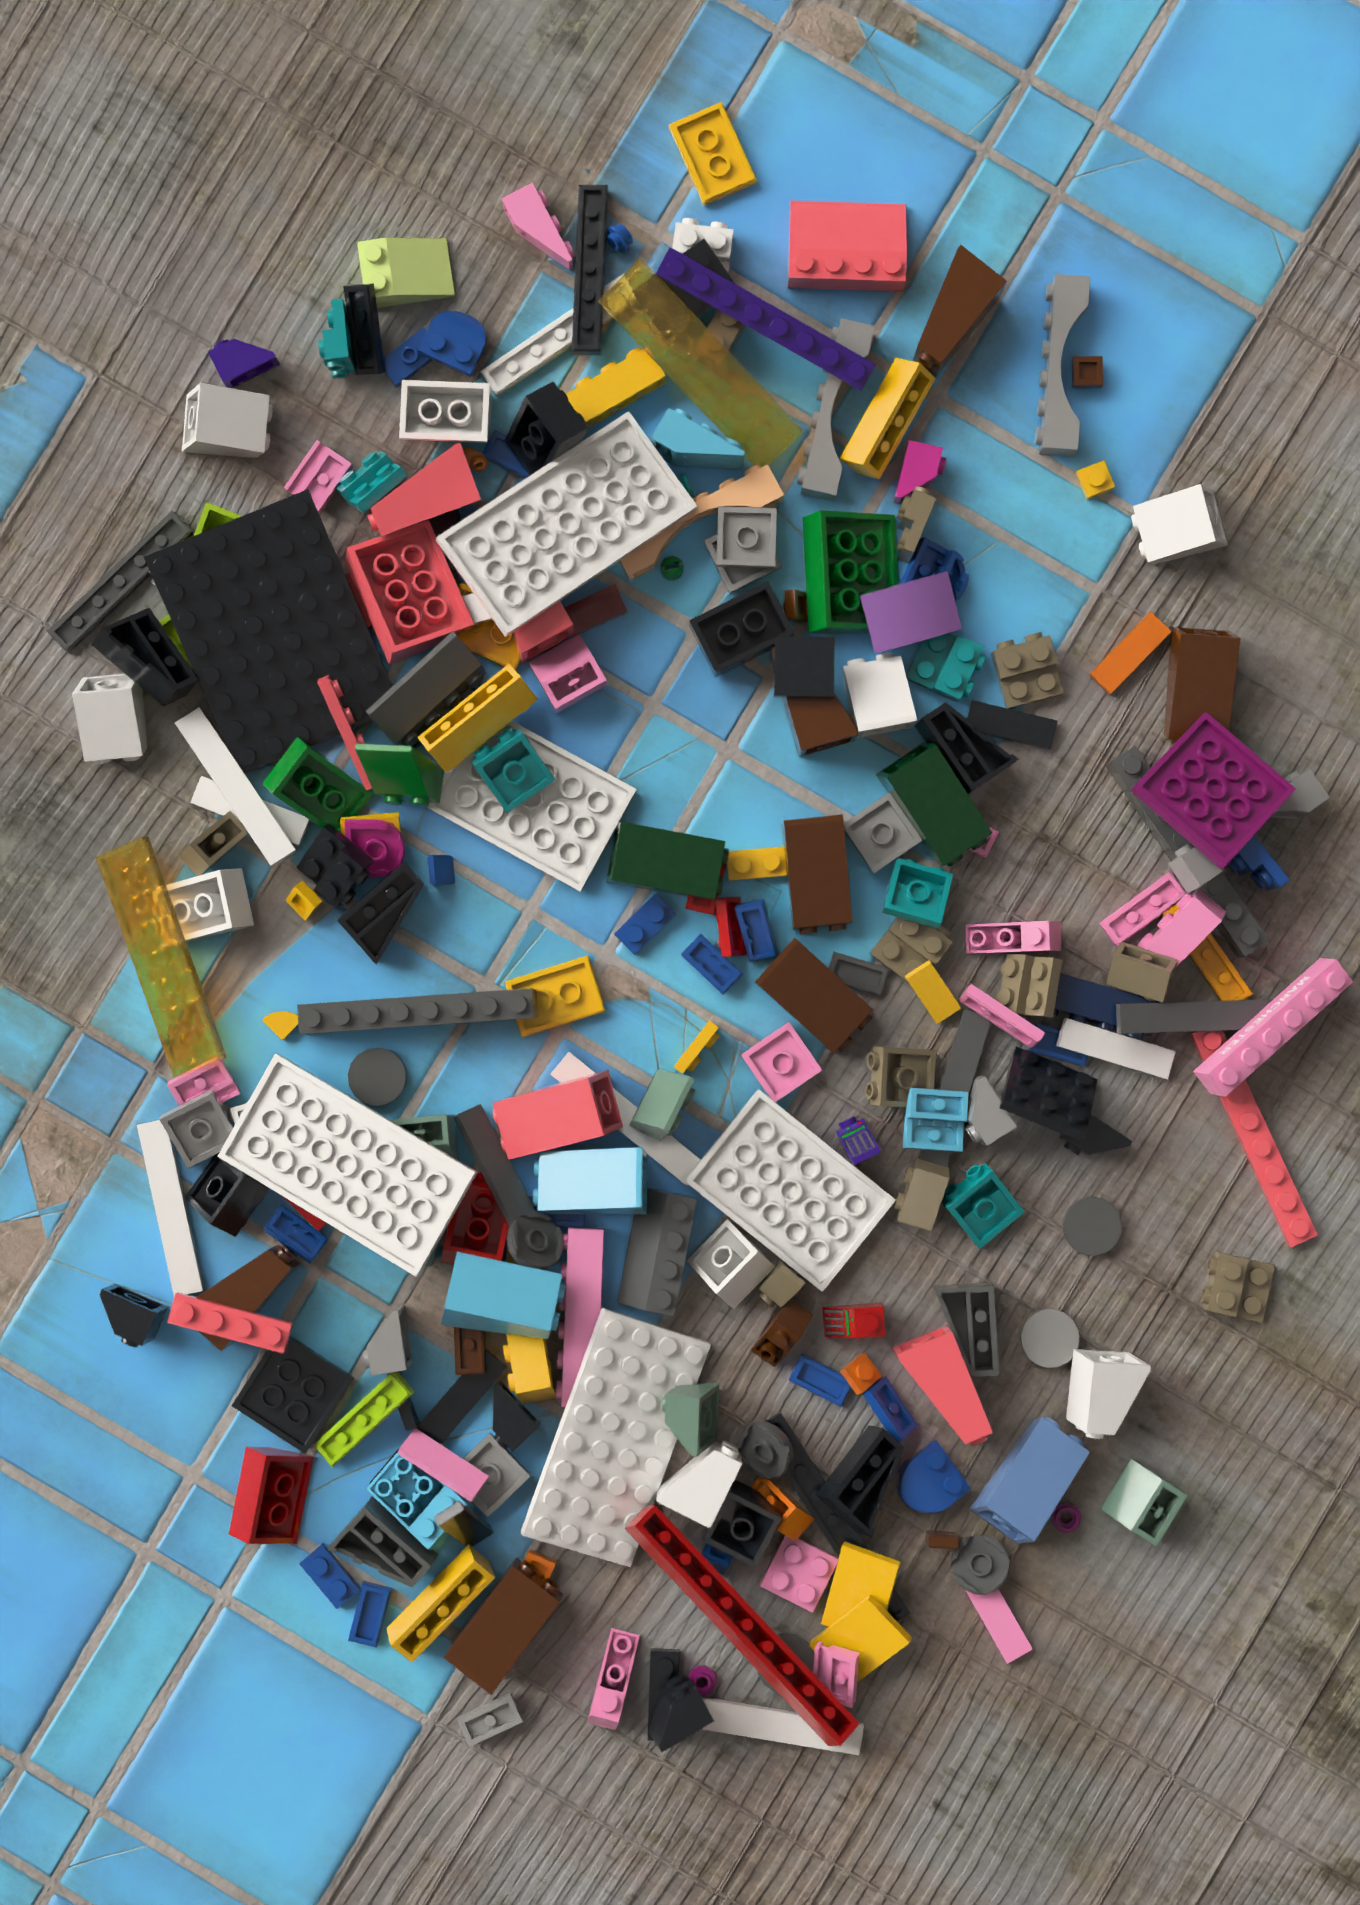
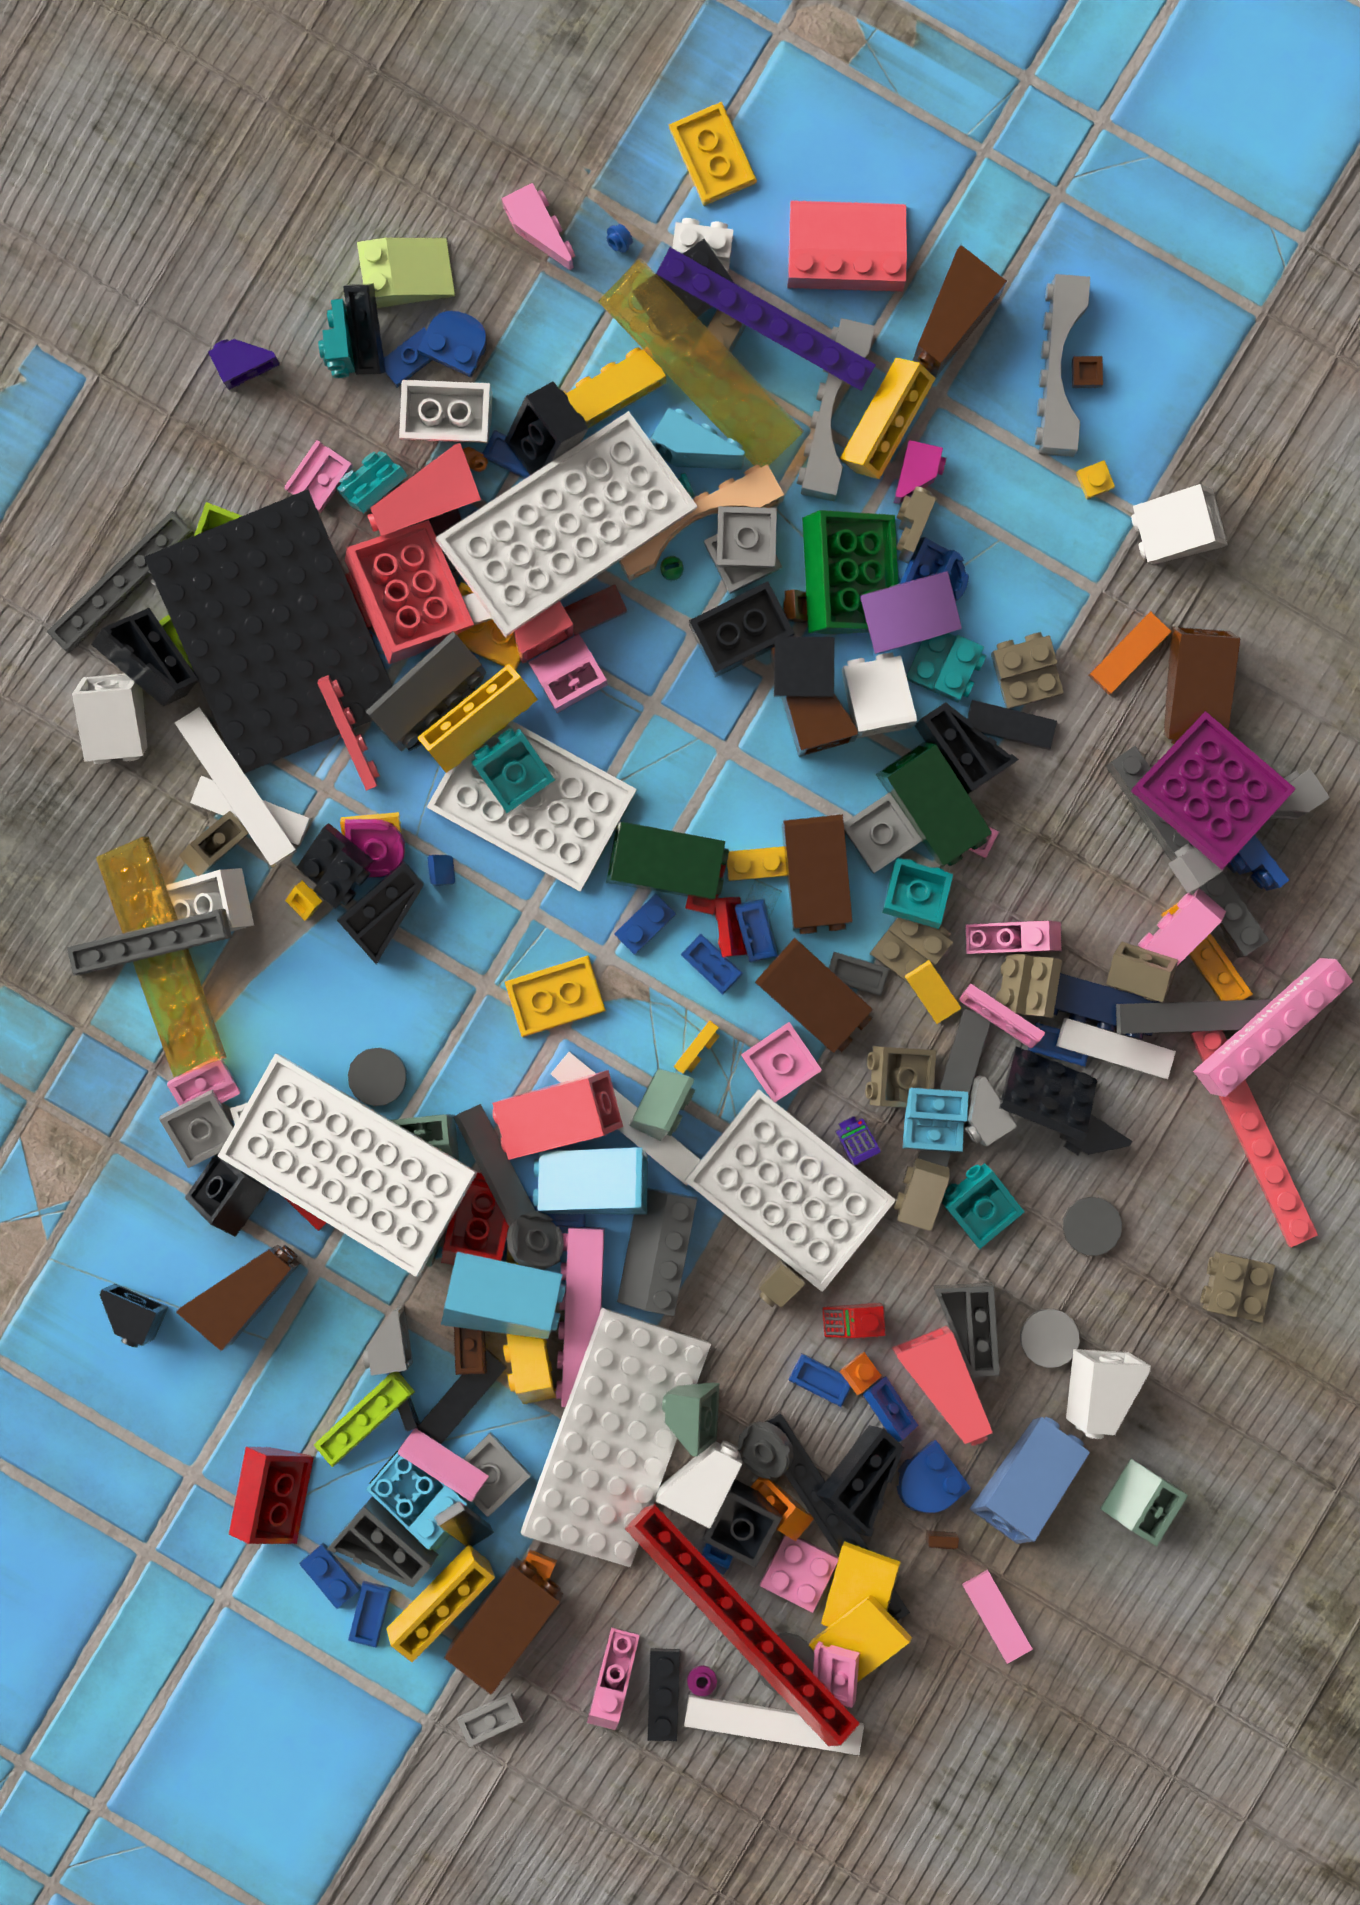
white tile [137,1120,205,1296] -> none
coral plate [167,1292,293,1354] -> none
white slope [182,383,273,458] -> none
black plate [231,1336,355,1454] -> none
green slope [262,737,374,833] -> none
yellow tile [262,1011,299,1040] -> none
blue plate [263,1205,328,1264] -> none
dark grey brick [297,988,538,1034] -> none
green slope [355,744,444,807] -> none
white tile [480,274,638,397] -> none
black slope [493,1380,540,1452] -> none
black tile [572,185,609,355] -> none
black slope [649,1675,714,1752] -> none
white slope [687,1219,775,1309] -> none
reddish brown slope [751,1299,813,1367] -> none
dark grey tile [951,1534,1010,1595] -> none
magenta plate [1051,1502,1081,1533] -> none
bright pink tile [1098,871,1187,947] -> none
none -> dark grey tile [67,909,232,976]

